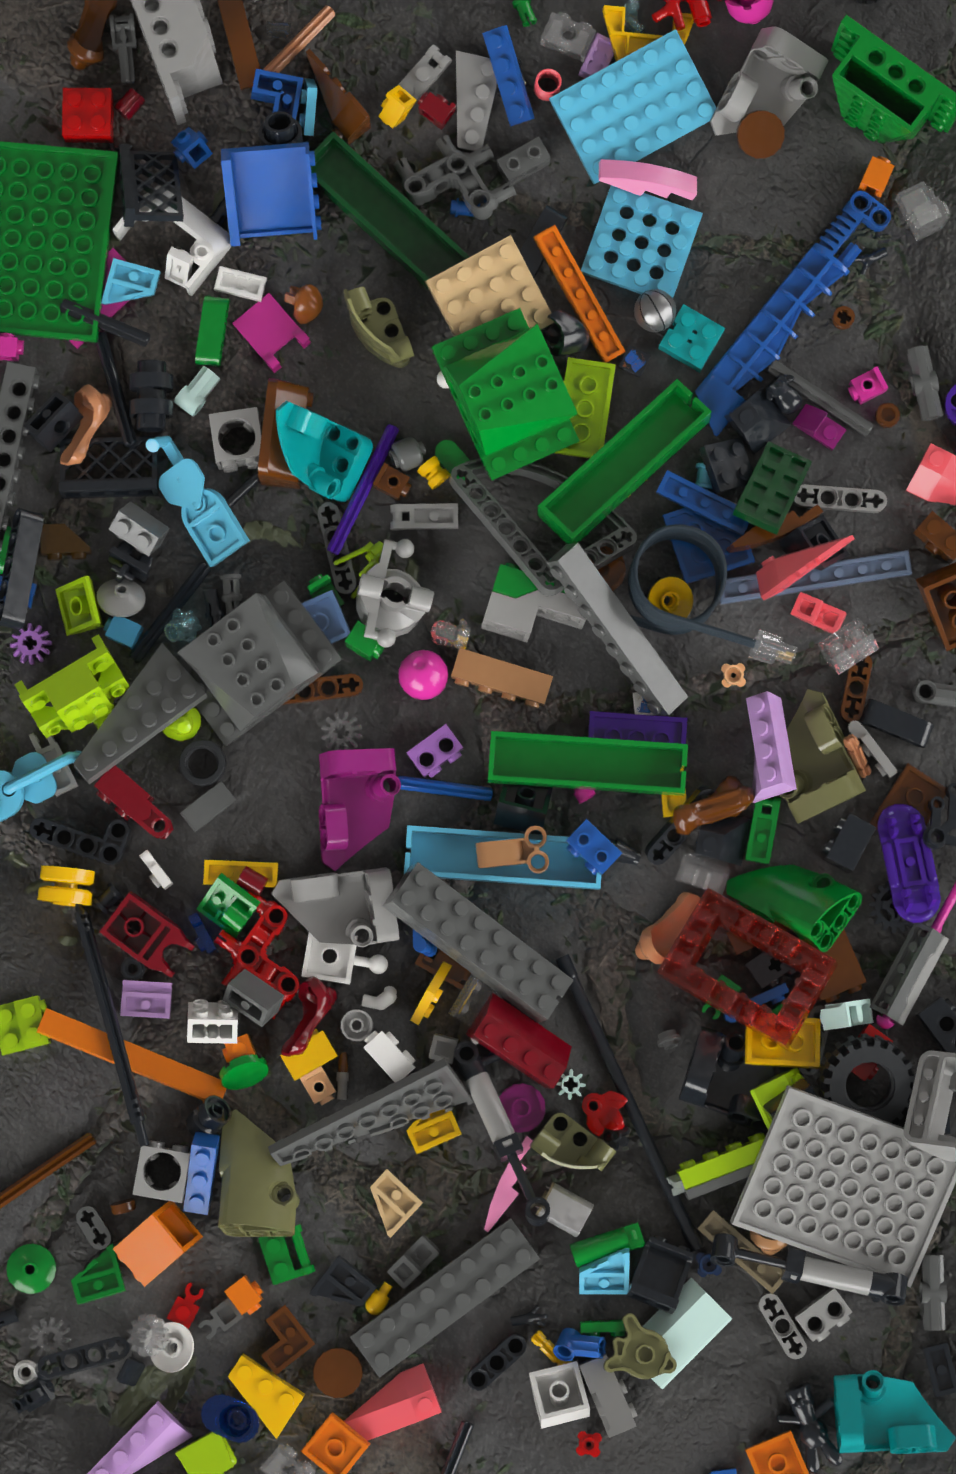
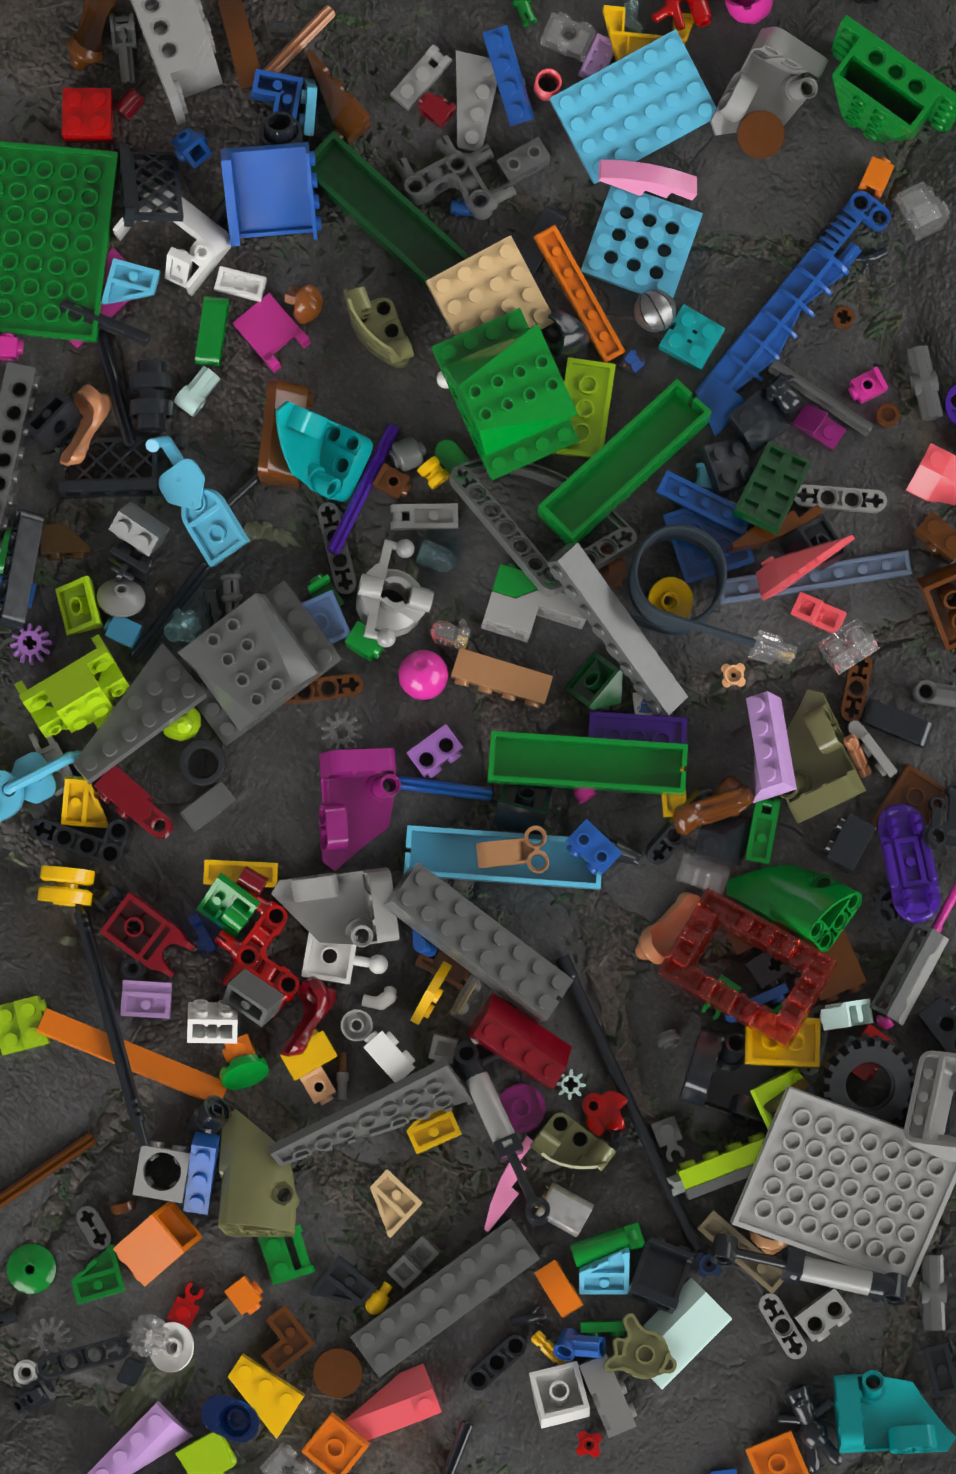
white plate [139,850,173,890] -> none
light grey brick [209,407,262,473] -> none
lime plant [334,541,391,599] -> none
yellow brick [378,85,417,129] -> none
none -> yellow wing [61,775,108,828]
none -> clear light blue rock [416,539,457,573]
none -> orange slope [535,1260,584,1318]
none -> dark green slope [563,651,623,711]
none -> dark grey plate [650,1116,685,1162]

